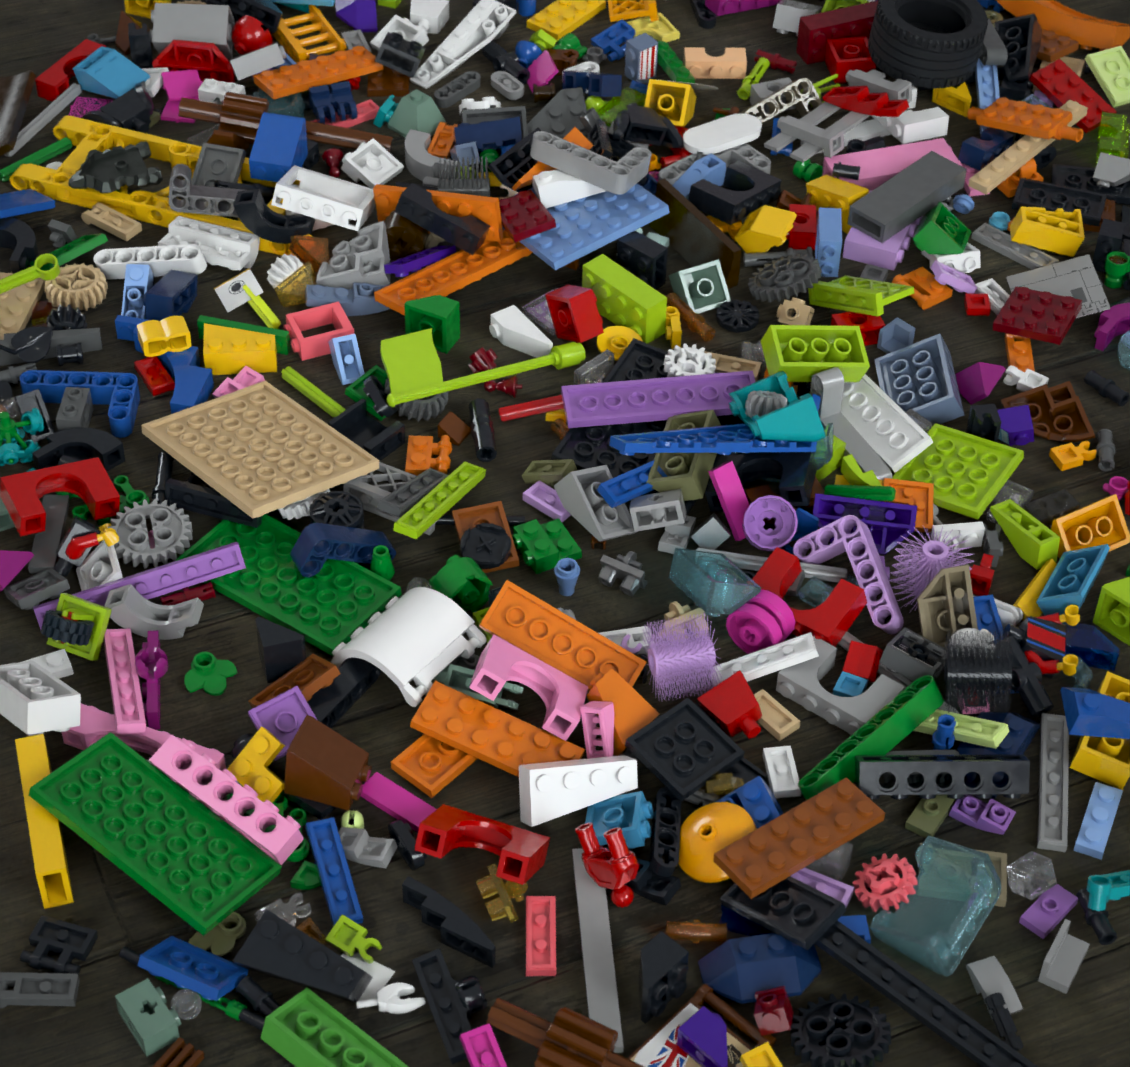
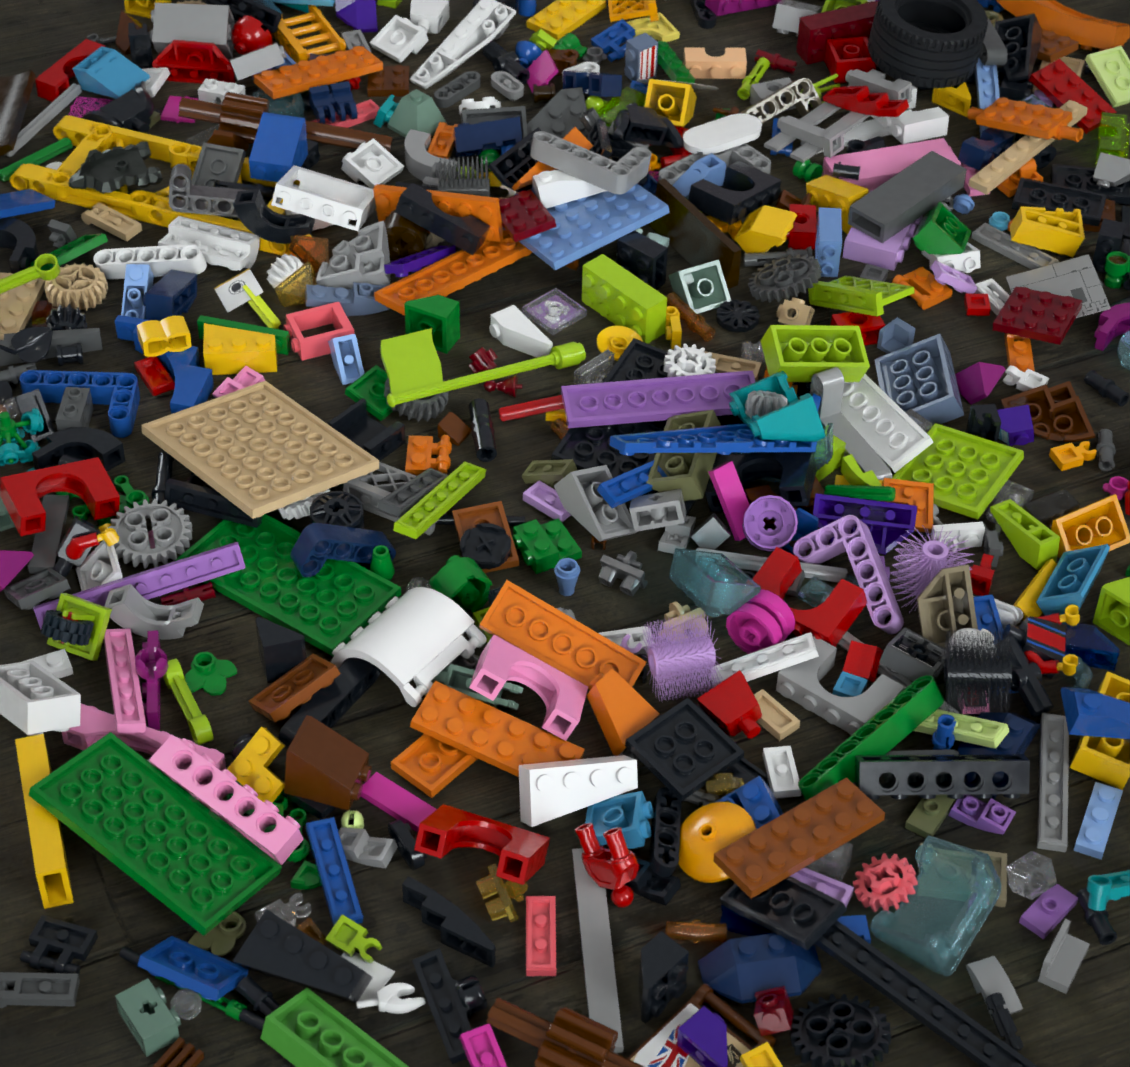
dark pink piece [161,69,203,101] -> none
medium lavender tile [248,686,317,761] -> none
lime axle [281,366,346,418] -> none
dark red piece [322,148,343,178] -> none
black plate [363,375,397,418] -> none
black brick [375,32,425,78] -> none
sand blue panel [450,142,481,168] -> none
red brick [545,285,604,343] -> none
bright pink slope [580,701,614,759] -> none
none -> lime piece [163,658,214,745]

